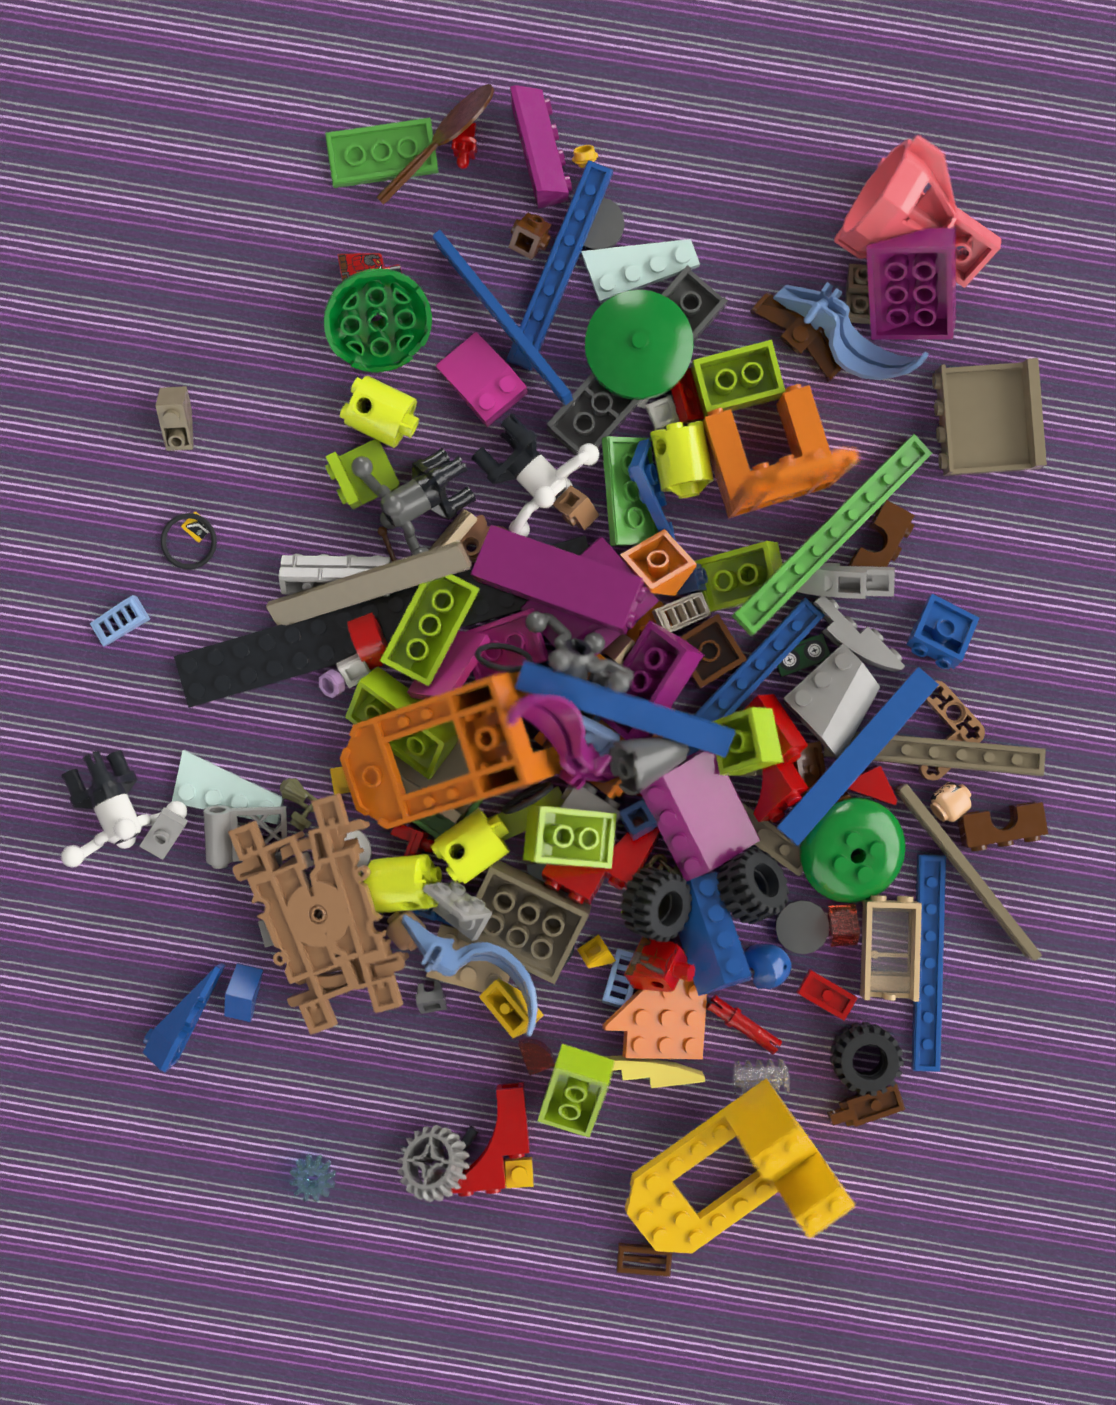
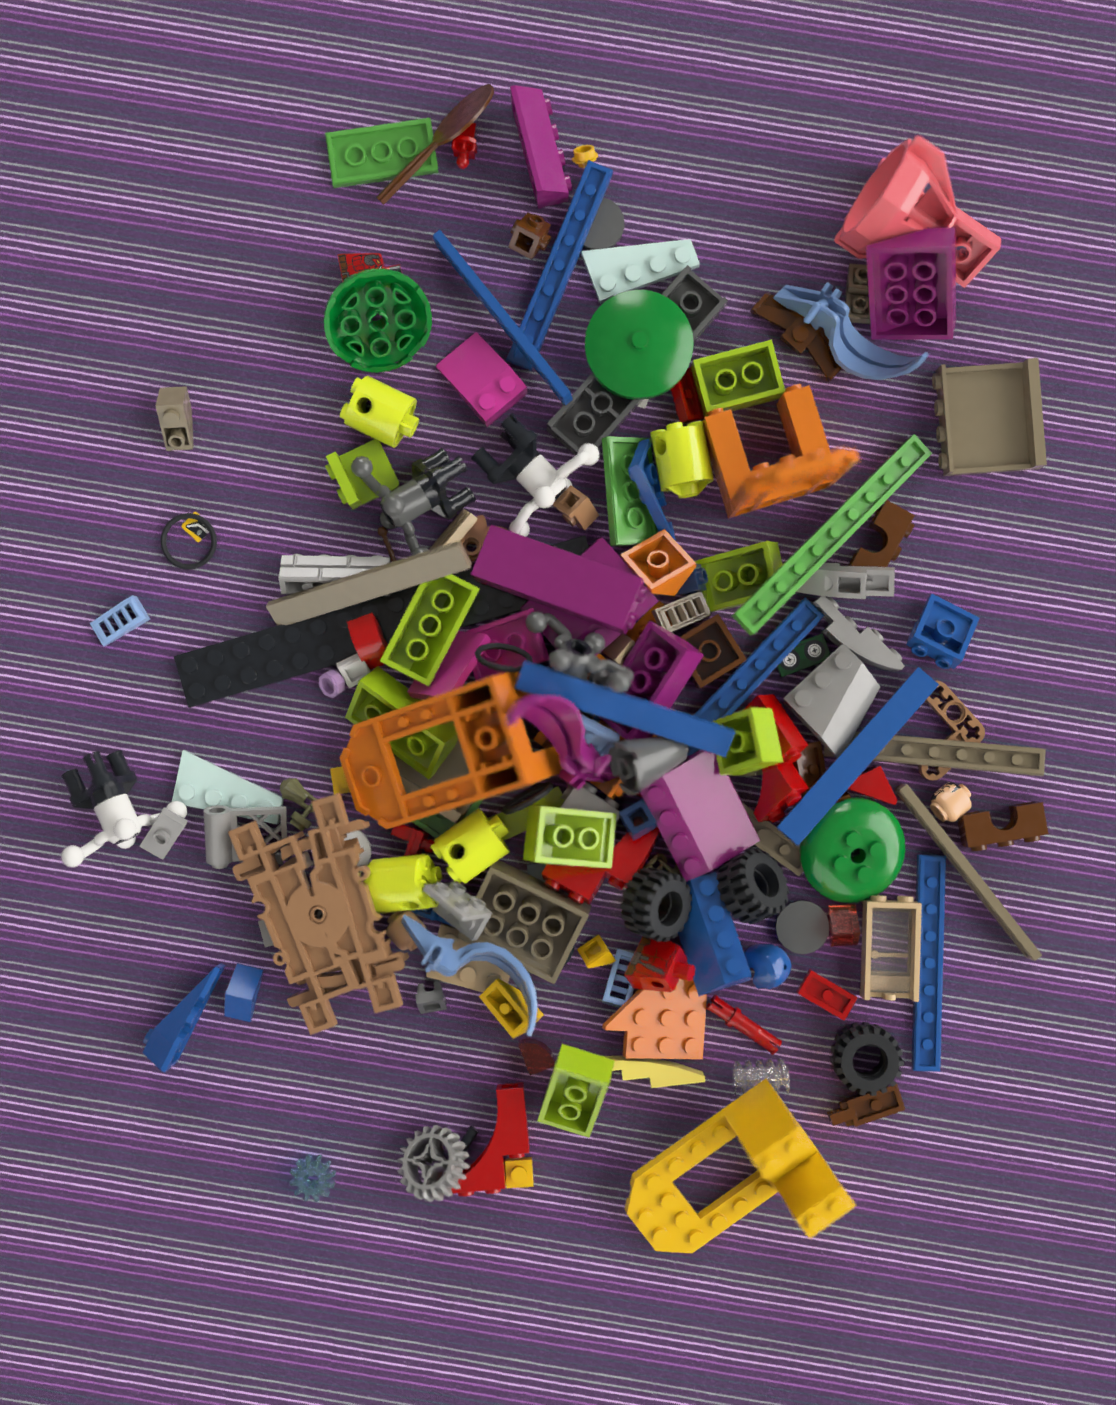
reddish brown tile [616,1243,672,1277] -> none
white tile [646,395,680,430] -> none

